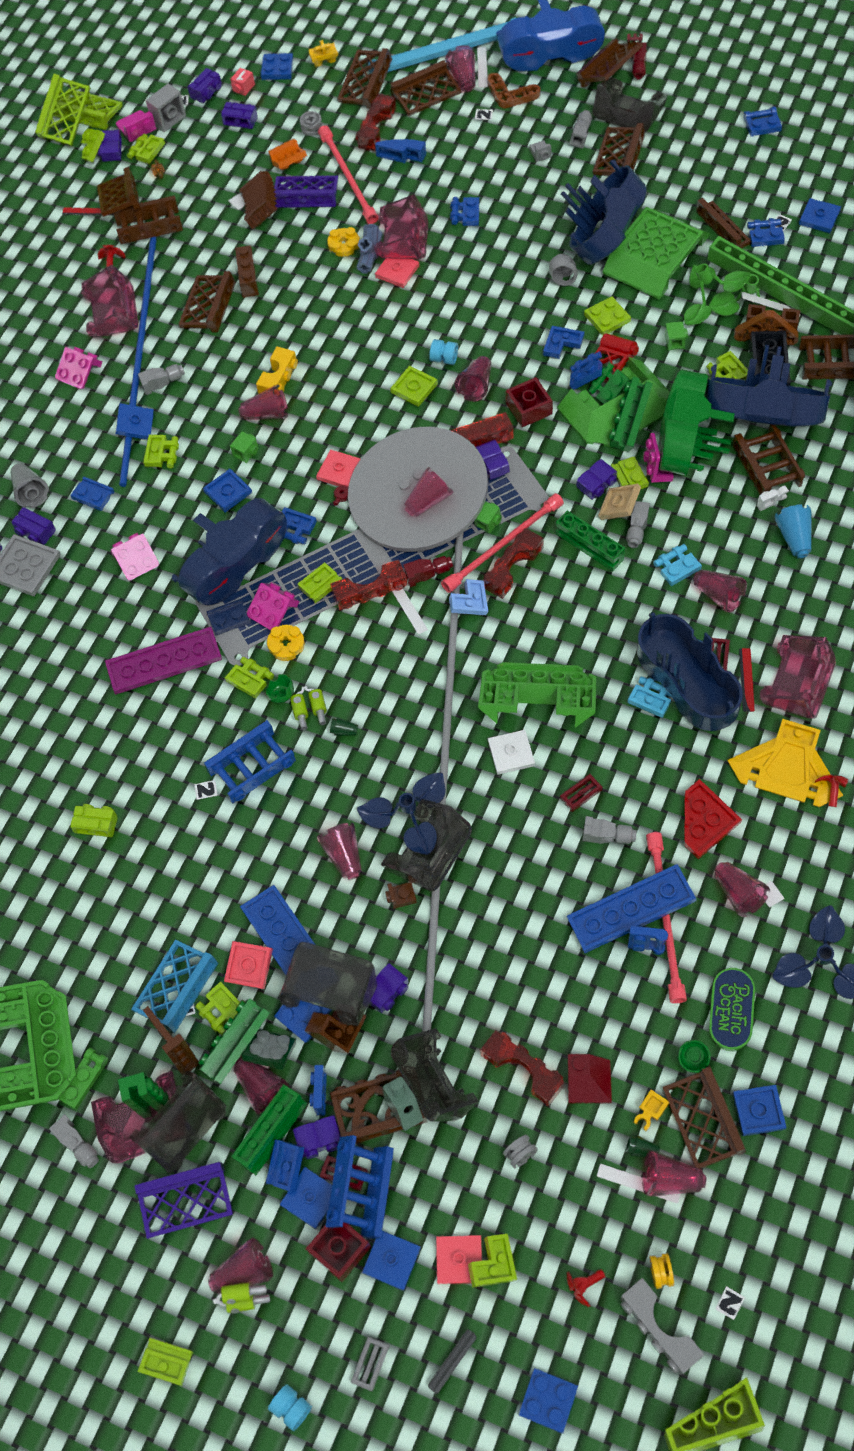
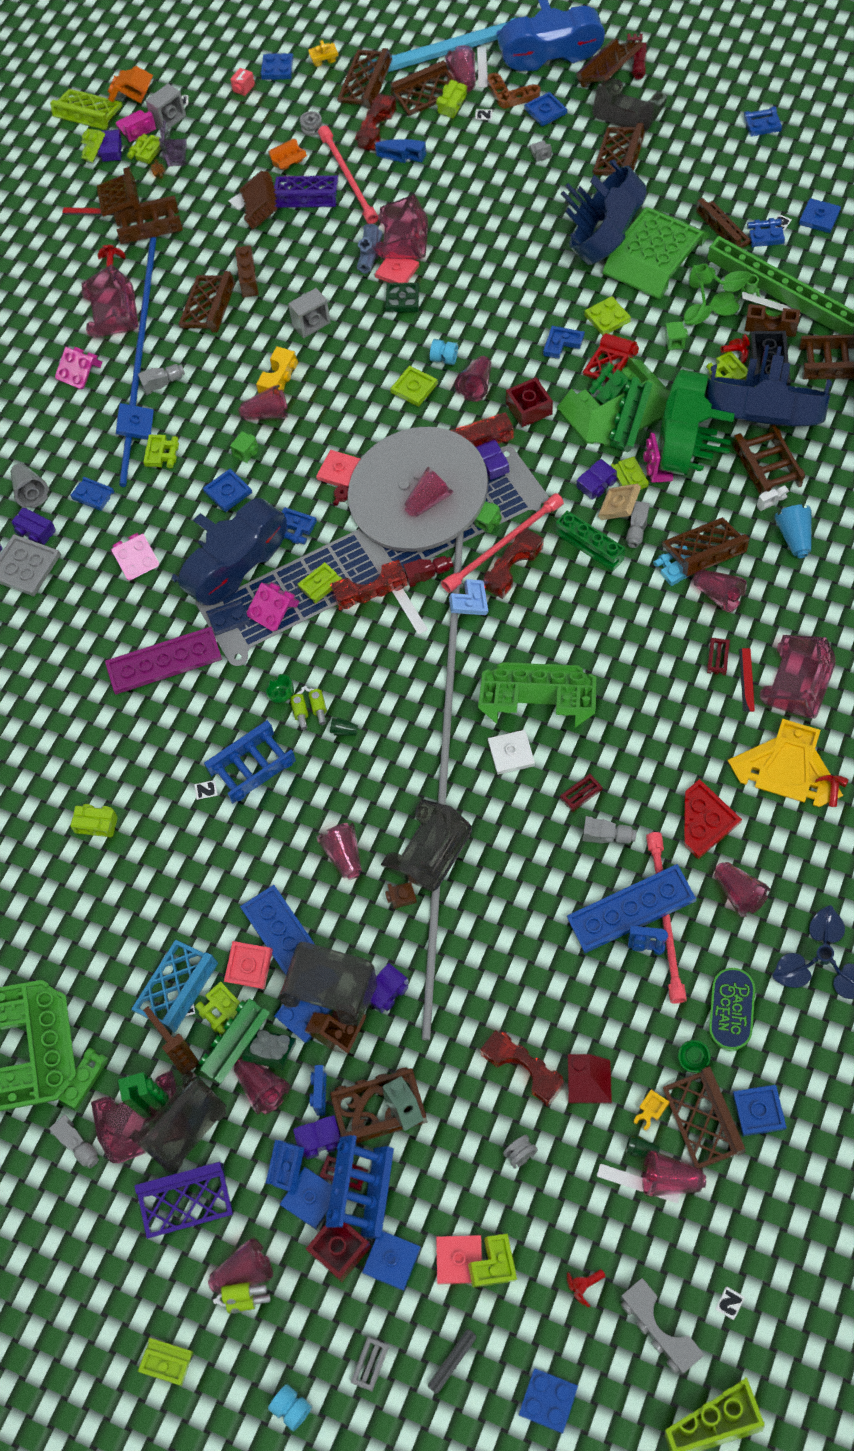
lime fence [35,74,91,146] -> none
dark purple brick [187,68,222,104] -> none
dark purple brick [221,102,258,129] -> none
lime plate [225,657,274,699] -> none
green brick [231,1084,307,1176] -> none
yellow plate [267,625,305,661] -> none
yellow plate [327,227,360,257] -> none
dark blue plant [357,772,446,855] -> none
clear smoke windscreen [391,1028,479,1121] -> none
blue plate [450,197,479,226] -> none
light grey helmet [549,254,578,286] -> none
light grey piece [569,110,592,149] -> none
blue plate [570,352,603,390] -> none
medium azure plate [628,676,673,718] -> none
dark blue piece [637,612,743,731] -> none
yellow wheel [649,1253,674,1289] -> none
dark orange beam [734,310,799,345] -> none
white sticker [756,881,785,908] -> none
none -> orange piece [108,66,153,103]
none -> clear purple bracket [159,121,187,167]
none -> light grey brick [288,288,331,338]
none -> dark green piece [385,282,420,312]
none -> lime brick [436,80,467,118]
none -> blue plate [524,92,567,126]
none -> reddish brown fence [662,517,750,576]
none -> red plant [720,334,750,364]

